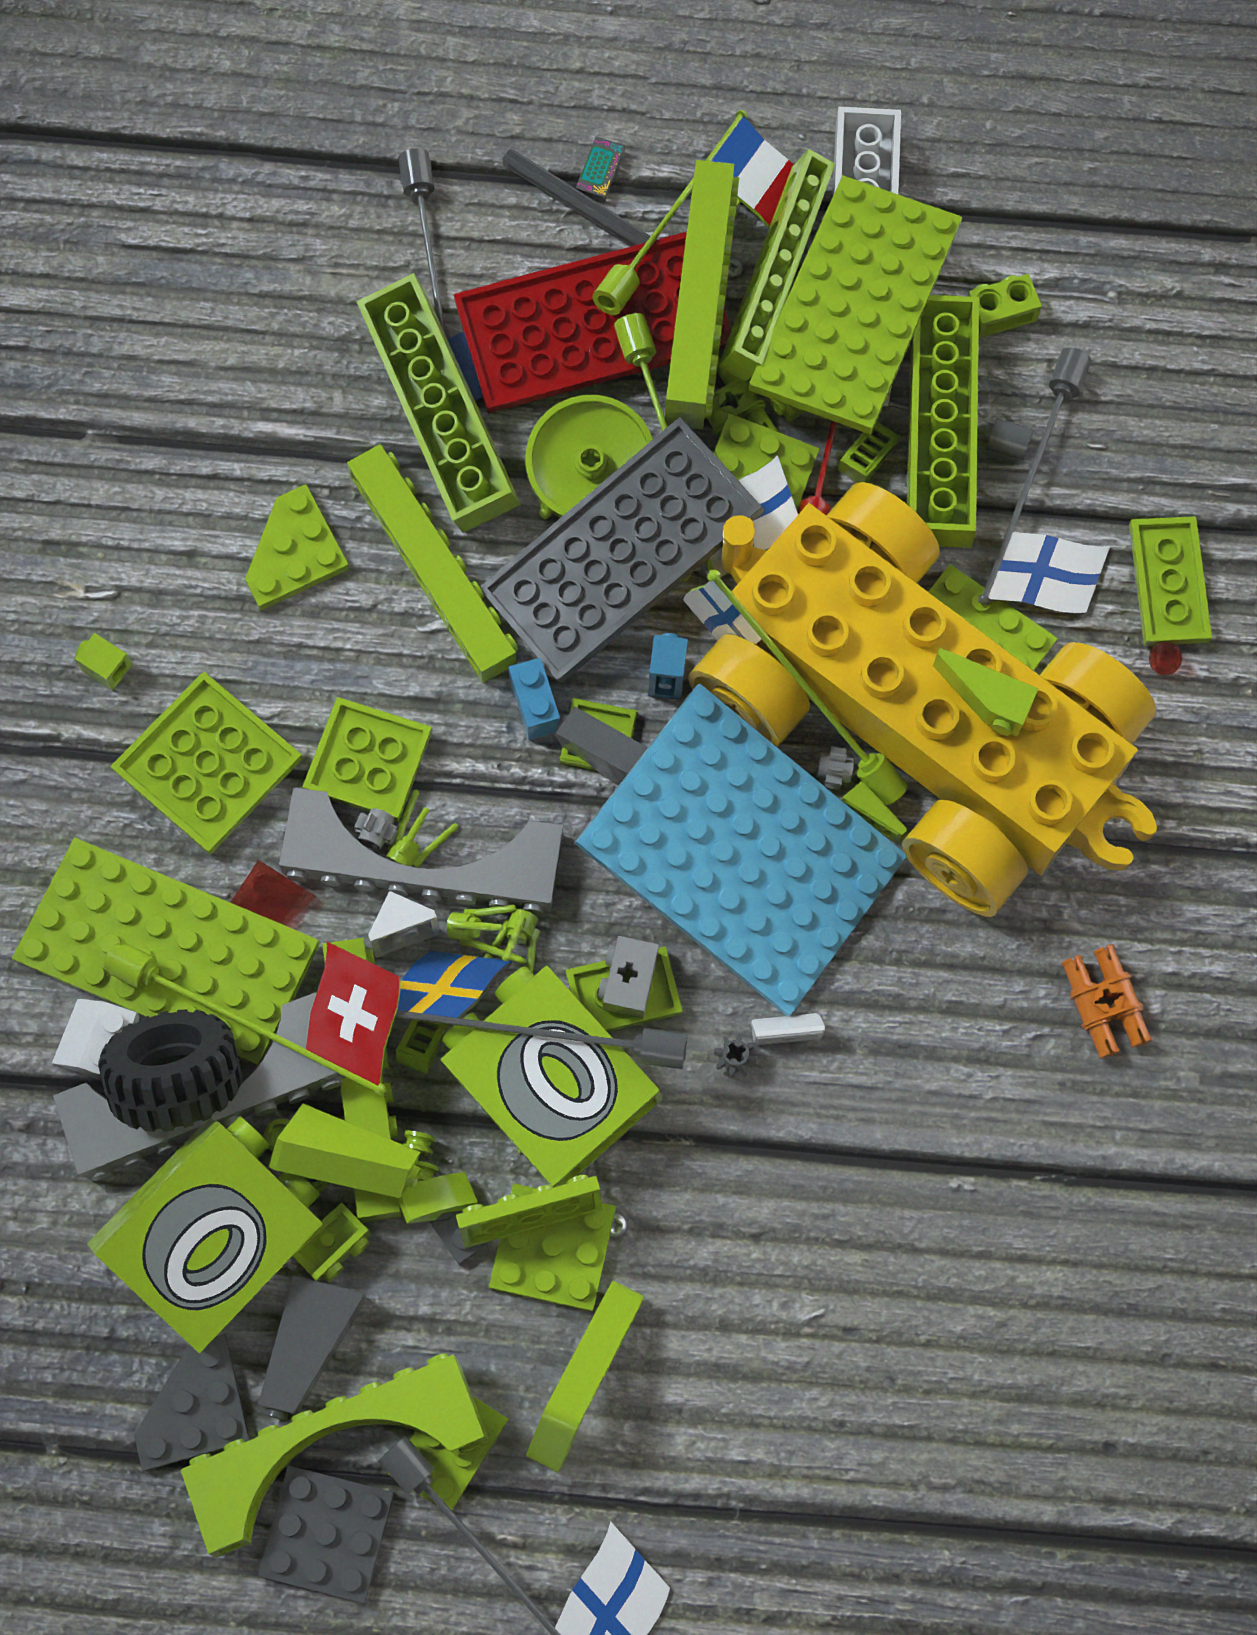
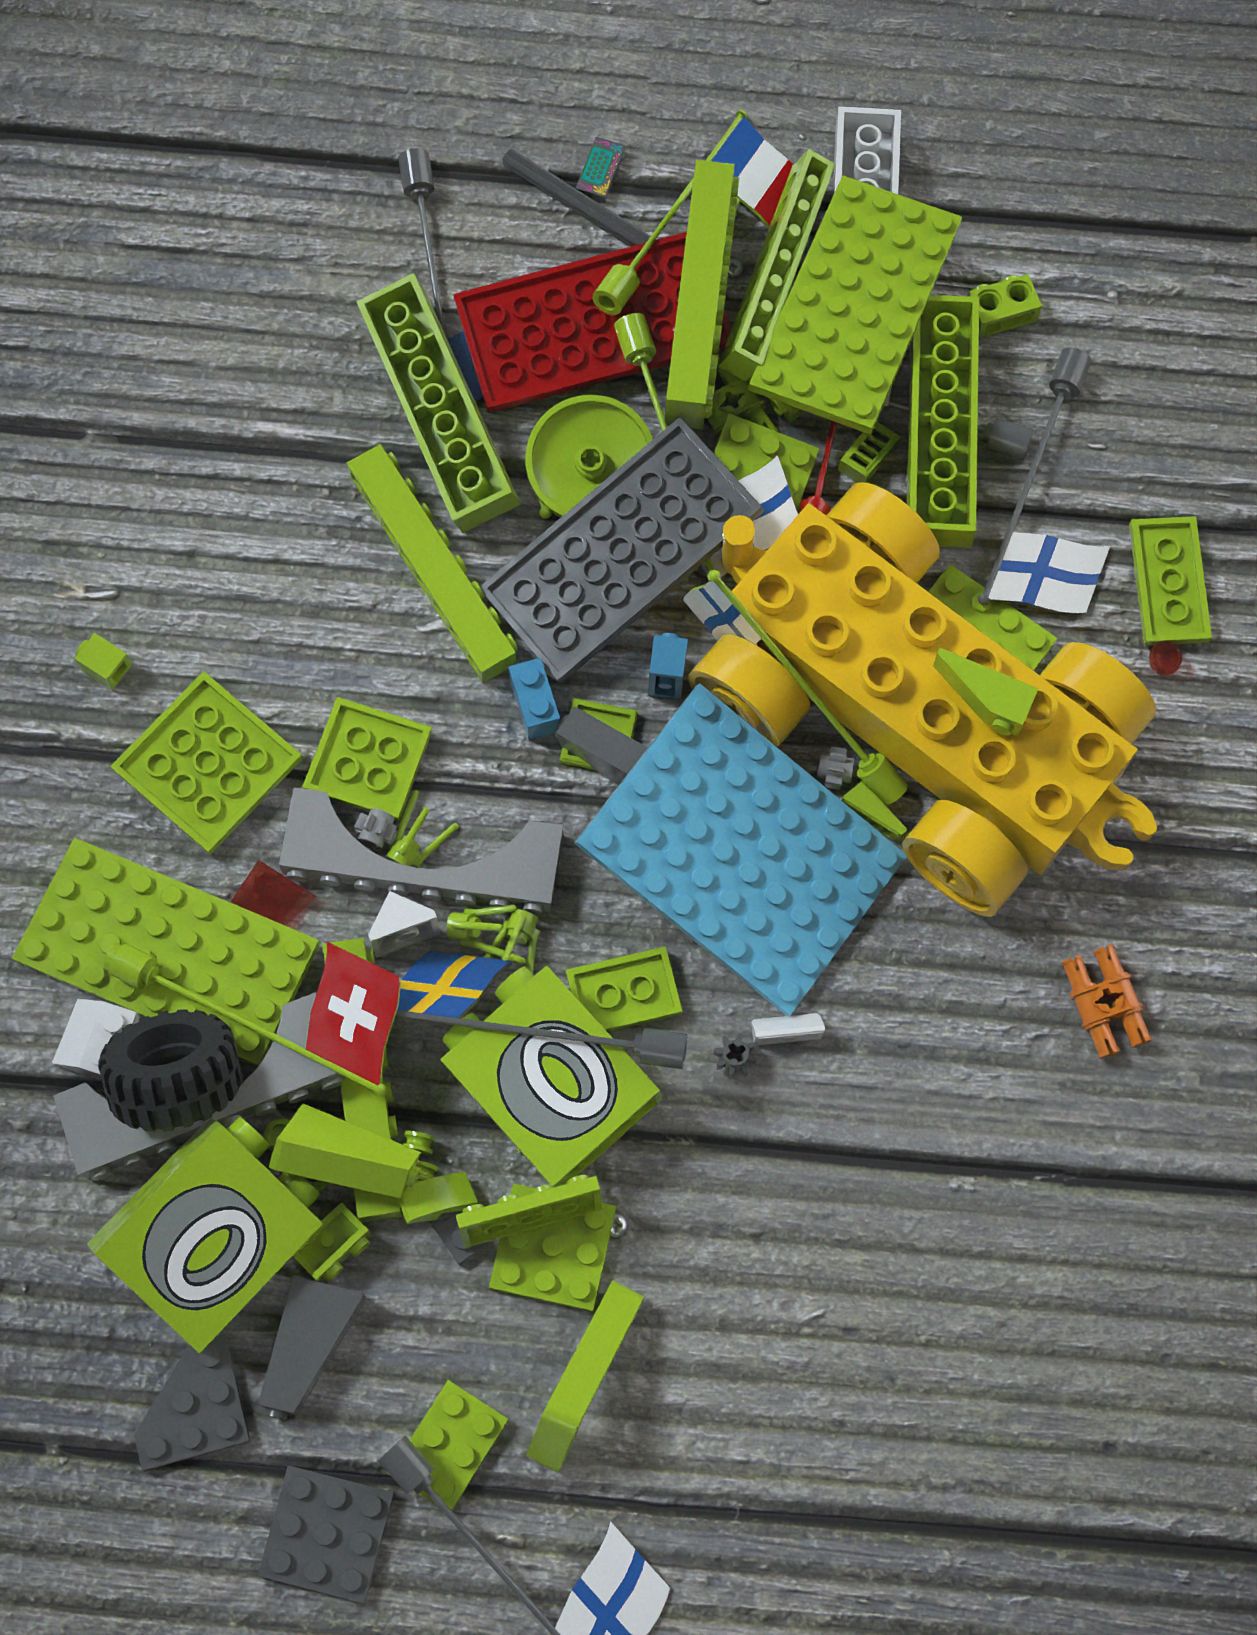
lime arch [181,1353,490,1558] -> none
lime plate [245,484,350,611] -> none
lime slope [396,1019,450,1074] -> none
light grey brick [598,936,659,1018] -> none

